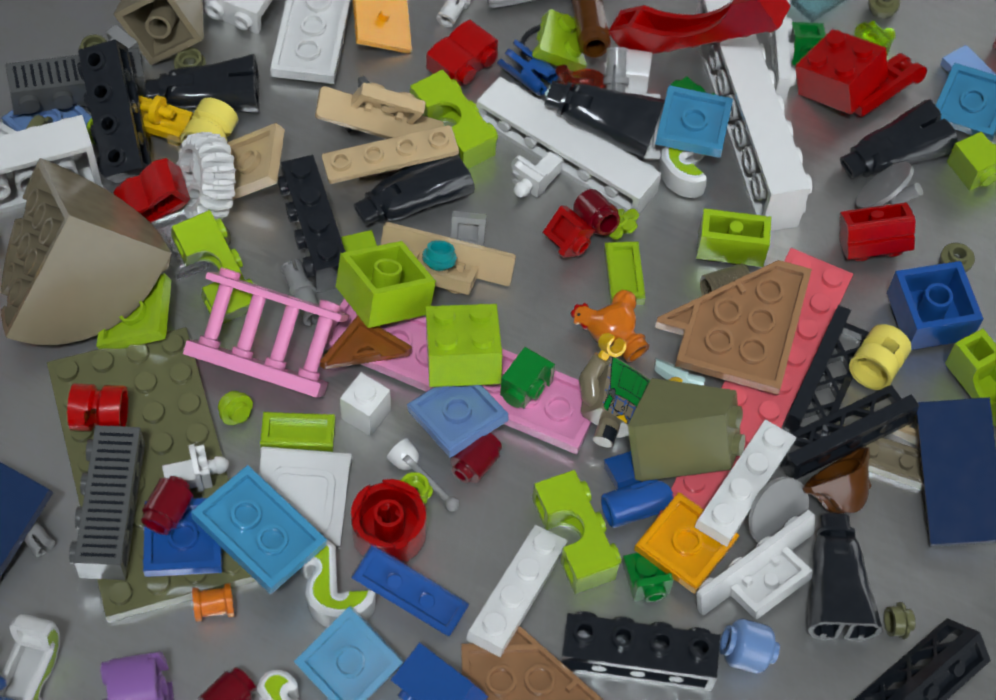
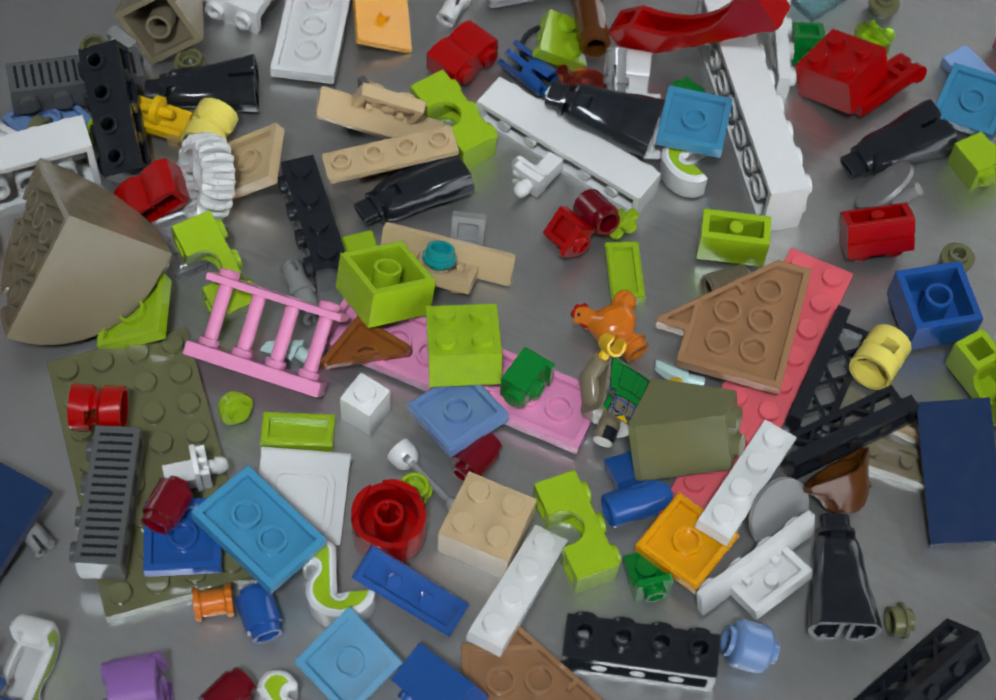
none -> blue brick [235,583,283,643]
none -> light aqua bar [260,340,309,364]
none -> tan brick [438,471,537,578]

